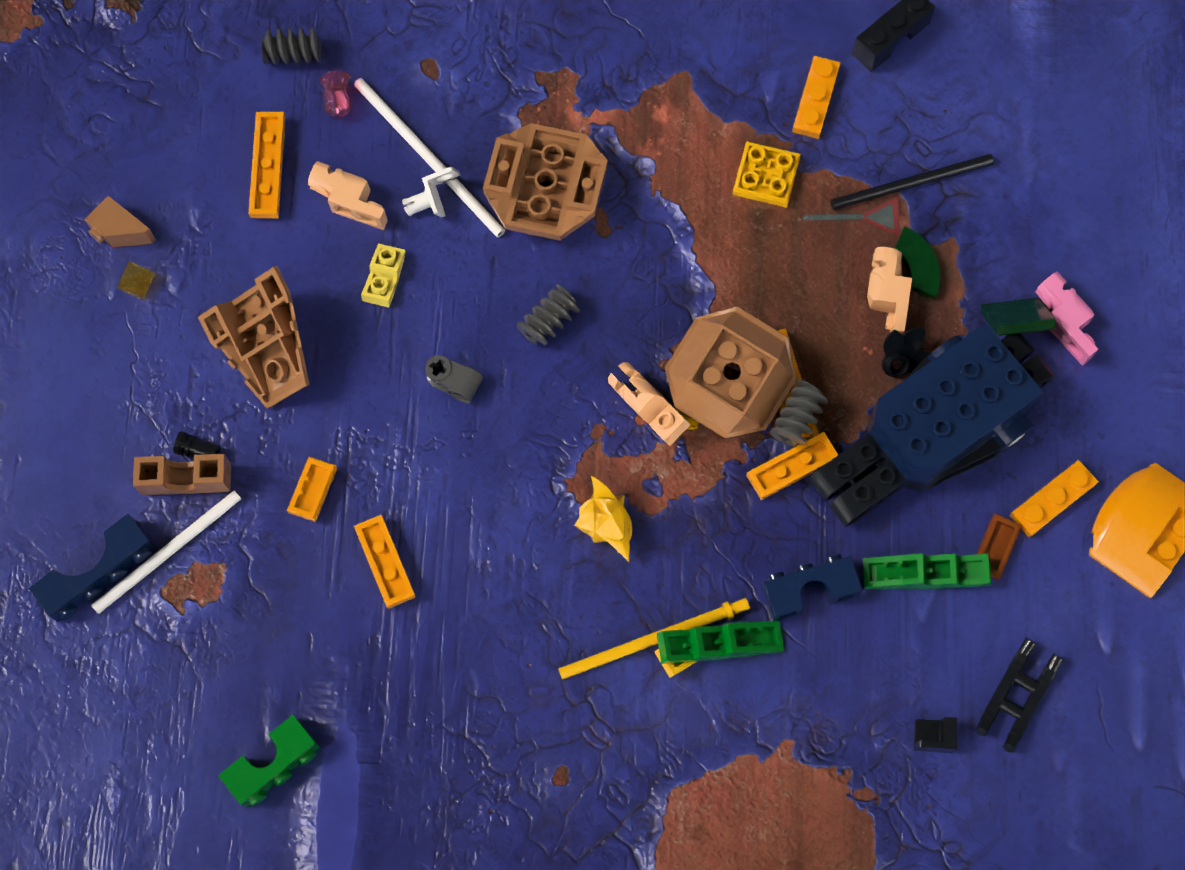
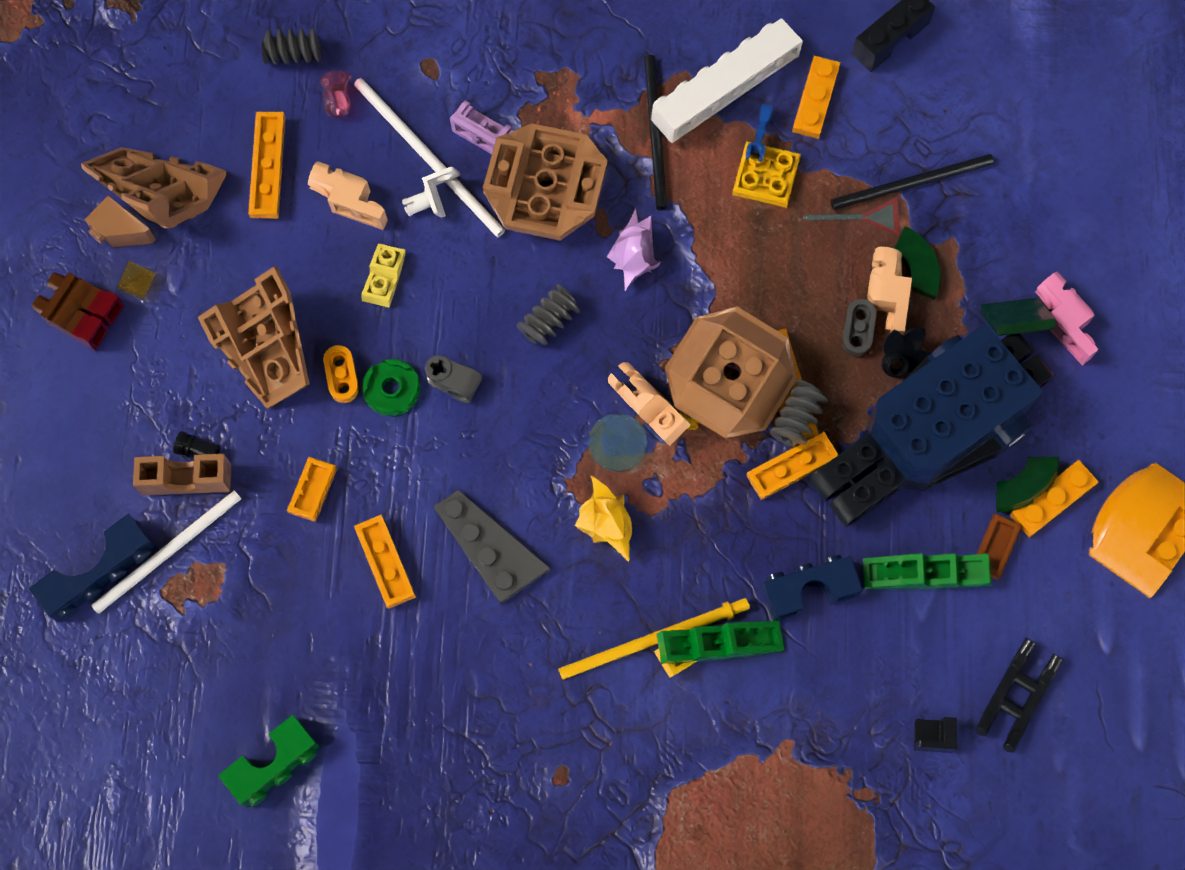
none -> hips [32,272,125,351]
none -> medium nougat wedge [81,147,226,228]
none -> light orange plate [323,345,359,403]
none -> green tile [362,359,421,417]
none -> dark grey wing [433,490,550,604]
none -> lavender hinge [450,100,513,154]
none -> clear light blue tile [588,414,647,472]
none -> lavender hair [607,208,661,291]
none -> black piece [644,55,667,210]
none -> white brick [651,18,803,143]
none -> blue piece [746,103,773,162]
none -> dark grey plate [842,299,876,357]
none -> dark green tile [996,456,1060,512]

